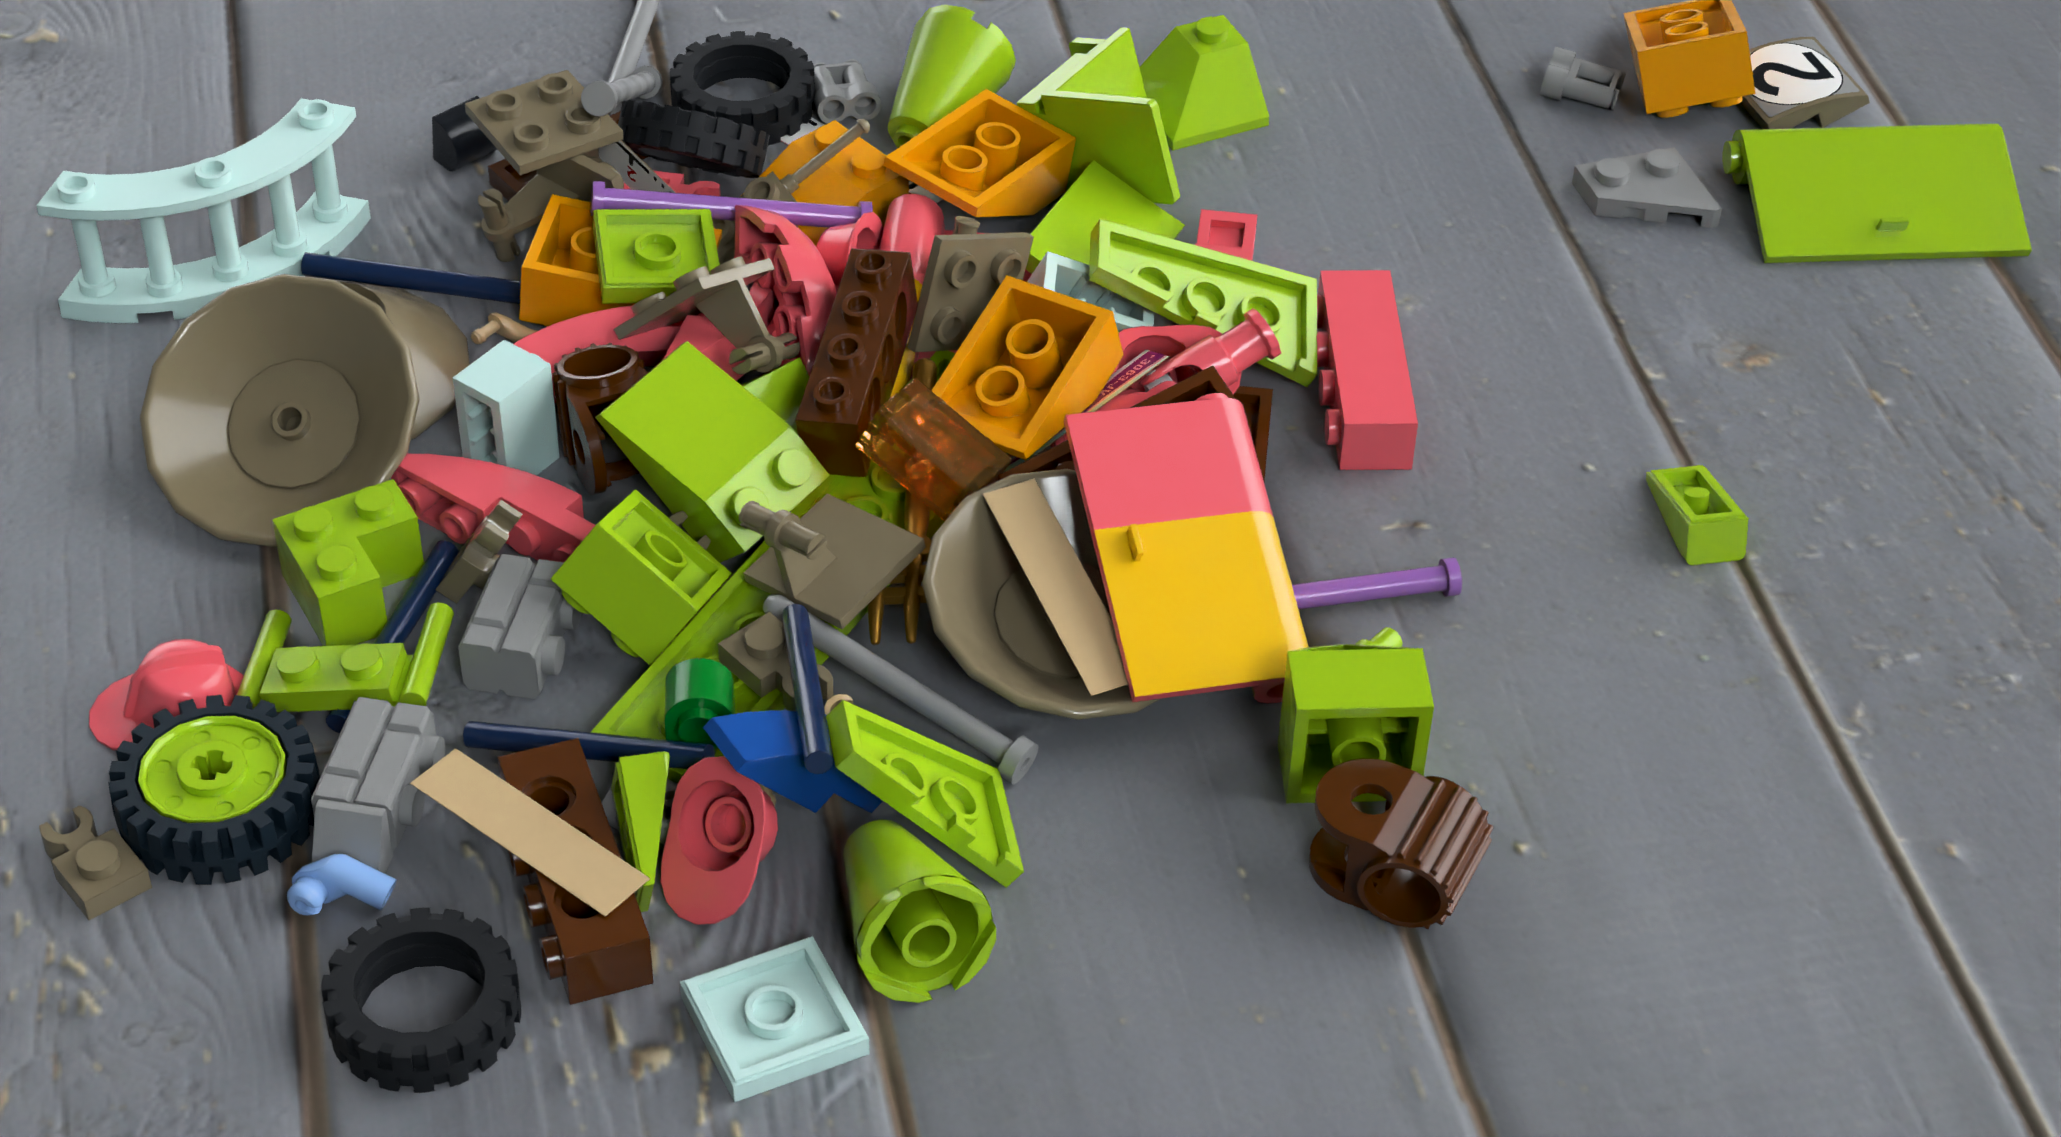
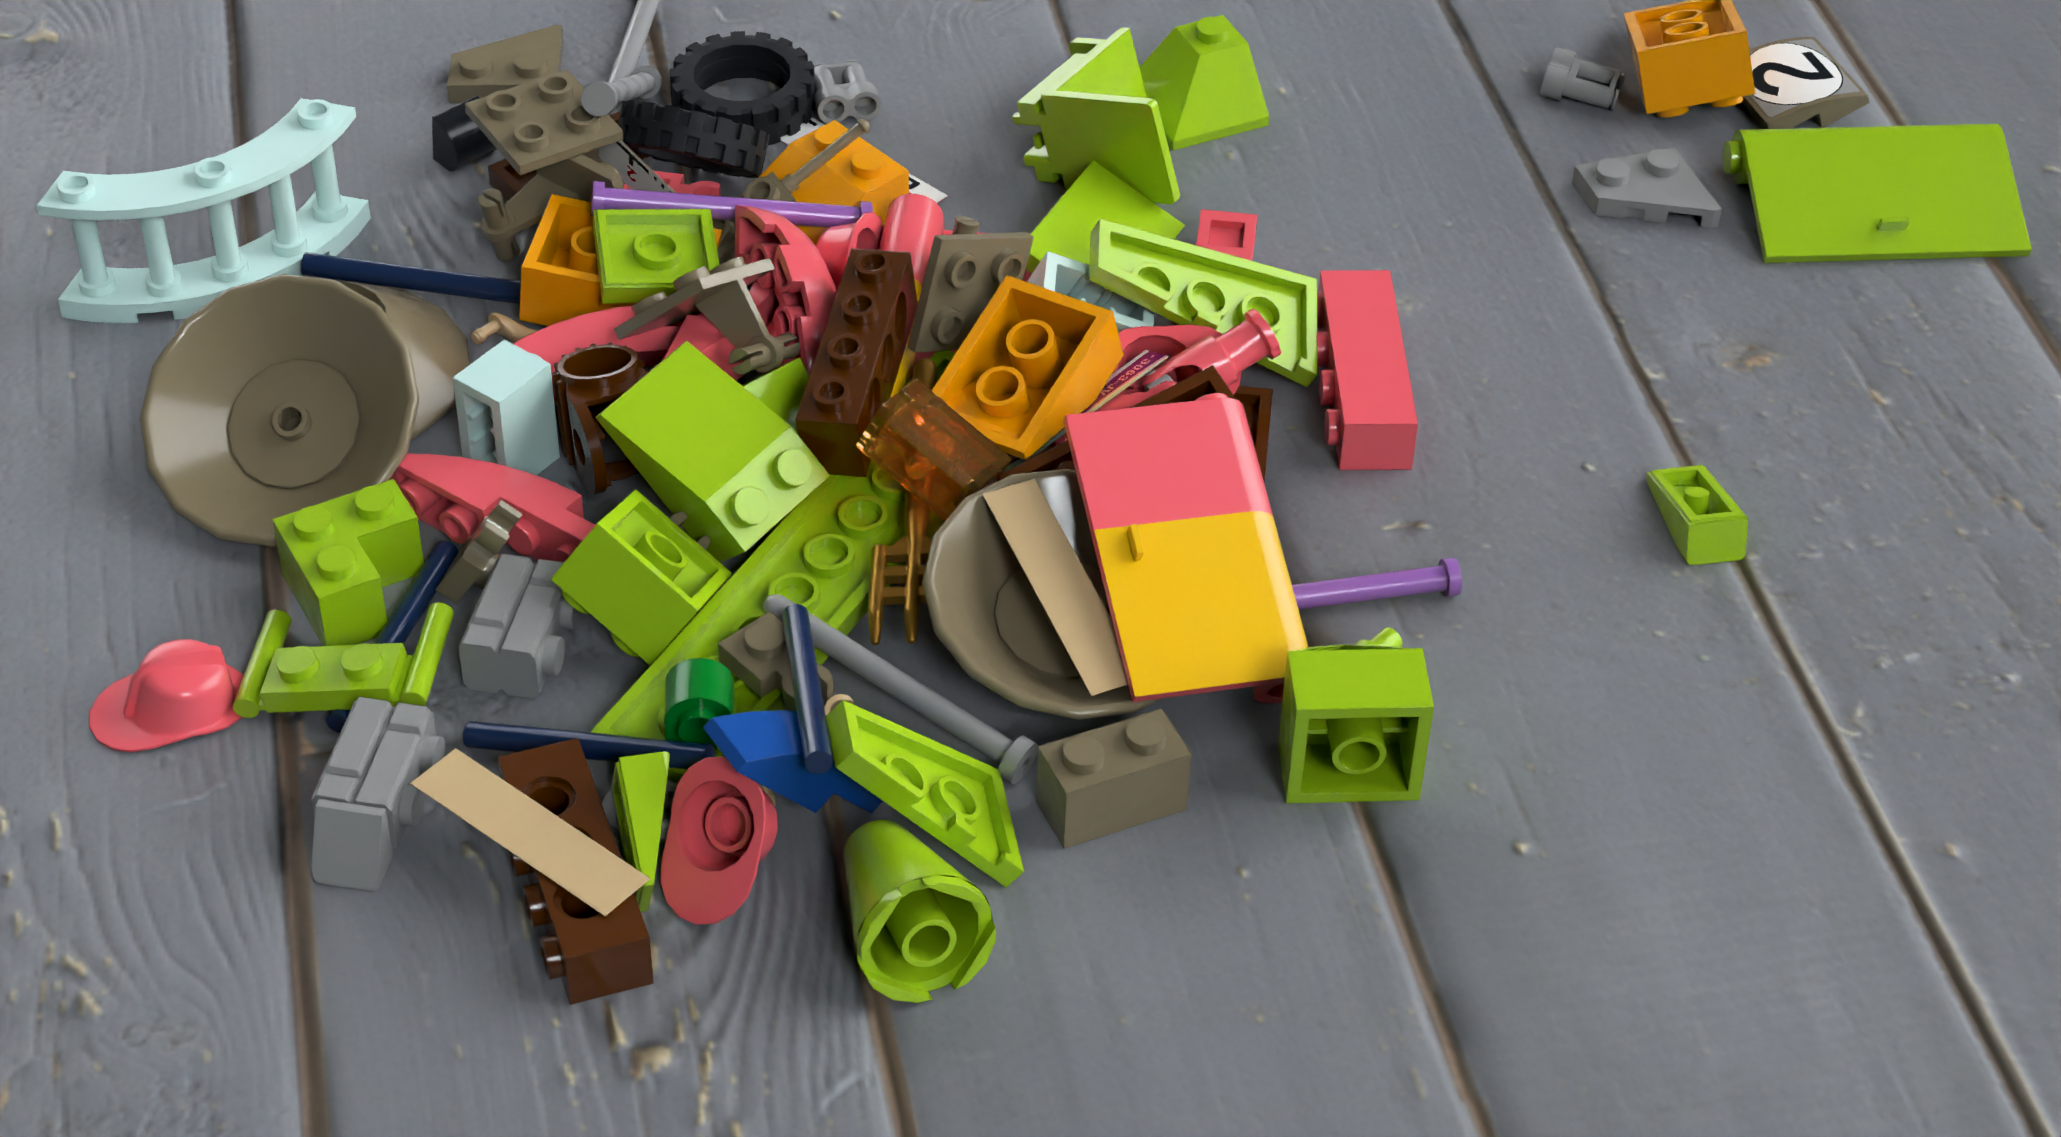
dark tan plate [39,806,152,920] -> none
wheel [108,695,320,885] -> none
light blue arm [287,854,397,916] -> none
black tyre [321,908,521,1093] -> none
light aqua tile [680,936,870,1103] -> none
dark tan plate [739,494,926,629] -> none
light orange slope [884,89,1076,217] -> none
lime cone [888,4,1016,148] -> none
reddish brown piece [1309,759,1494,929] -> none
none -> dark tan wing [447,25,564,103]
none -> dark tan brick [1036,709,1192,849]

